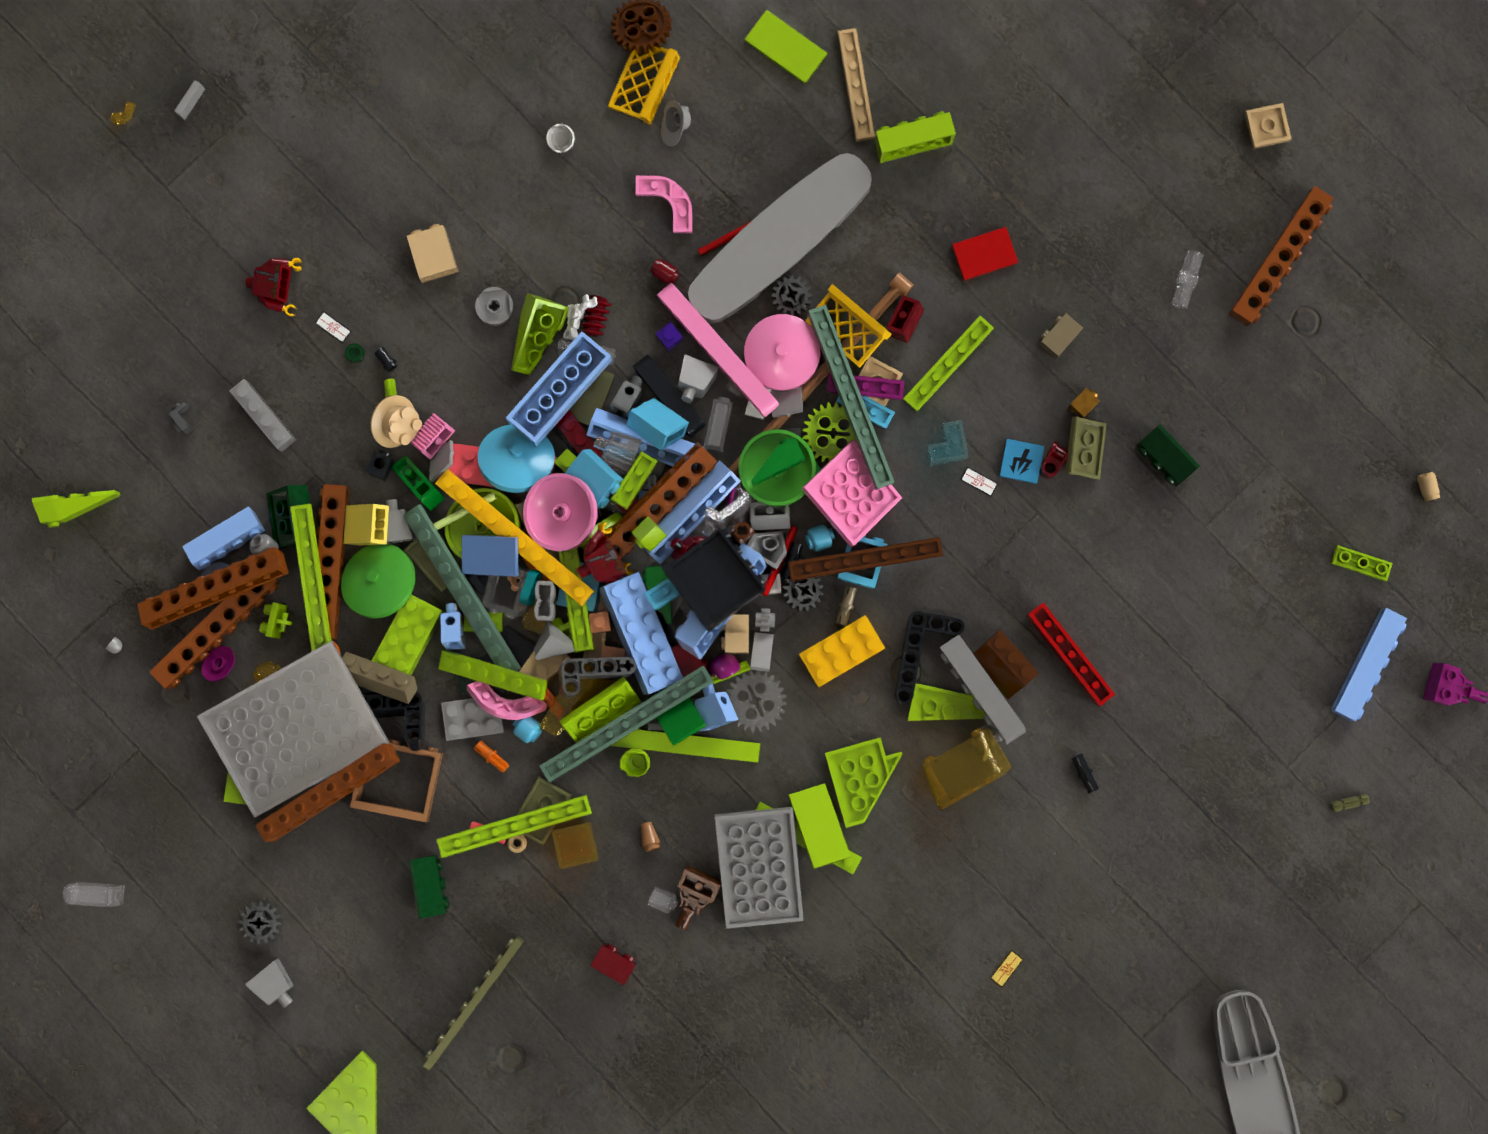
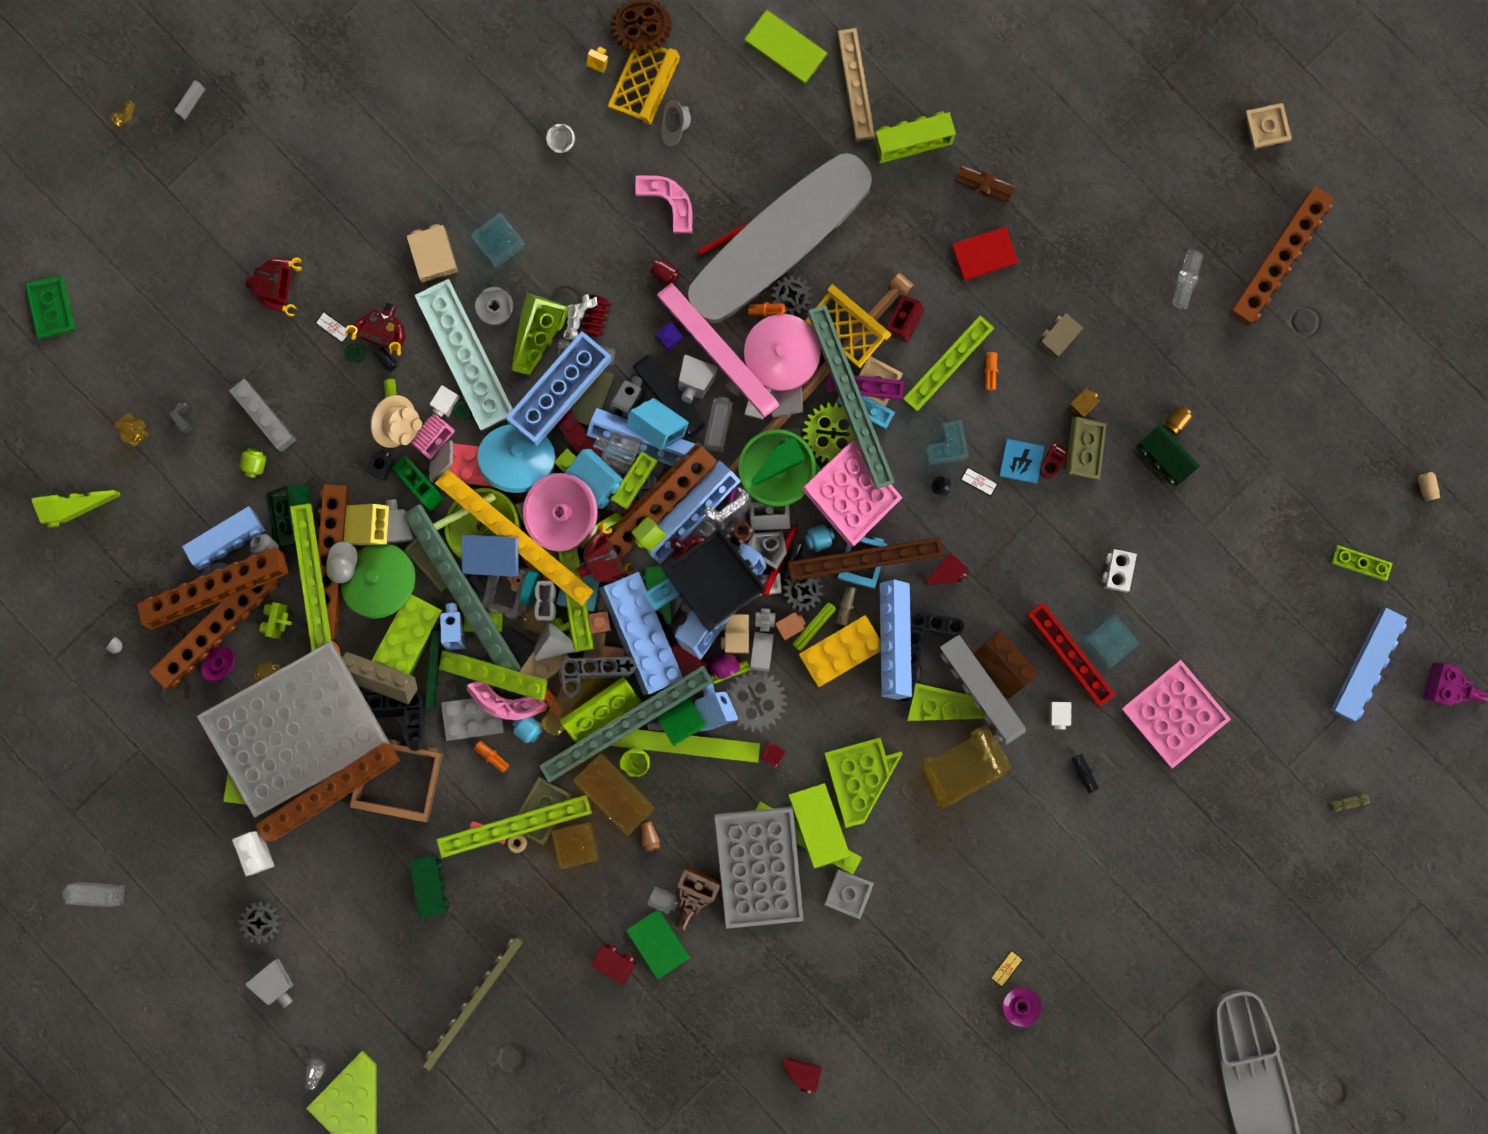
none -> green tile [25,275,76,339]
none -> clear yellow brick [114,412,149,447]
none -> white brick [232,831,275,876]
none -> lime head [239,448,266,478]
none -> clear cone [305,1058,326,1090]
none -> light grey cap [326,542,358,583]
none -> torso [345,303,406,356]
none -> light aqua plate [415,279,513,431]
none -> dark green tile [425,630,441,708]
none -> white brick [430,385,460,417]
none -> dark green tile [453,401,472,421]
none -> clear light blue brick [470,212,526,270]
none -> clear yellow brick [573,753,656,836]
none -> yellow tile [586,47,608,73]
none -> green tile [626,909,690,980]
none -> orange axle [748,302,786,317]
none -> dark red panel [759,741,786,767]
none -> nougat brick [775,612,806,641]
none -> dark red slope [783,1057,822,1094]
none -> lime axle [793,603,836,651]
none -> light grey tile [824,869,874,919]
none -> light blue brick [880,580,912,700]
none -> dark red slope [924,553,968,585]
none -> black tile [932,476,951,496]
none -> reddish brown piece [955,166,1014,202]
none -> orange axle [983,352,999,391]
none -> magenta dish [1003,987,1042,1027]
none -> white brick [1049,702,1071,730]
none -> clear light blue brick [1083,614,1141,669]
none -> white brick [1102,549,1137,593]
none -> bright pink plate [1121,660,1231,769]
none -> pearl gold brick [1164,406,1192,435]

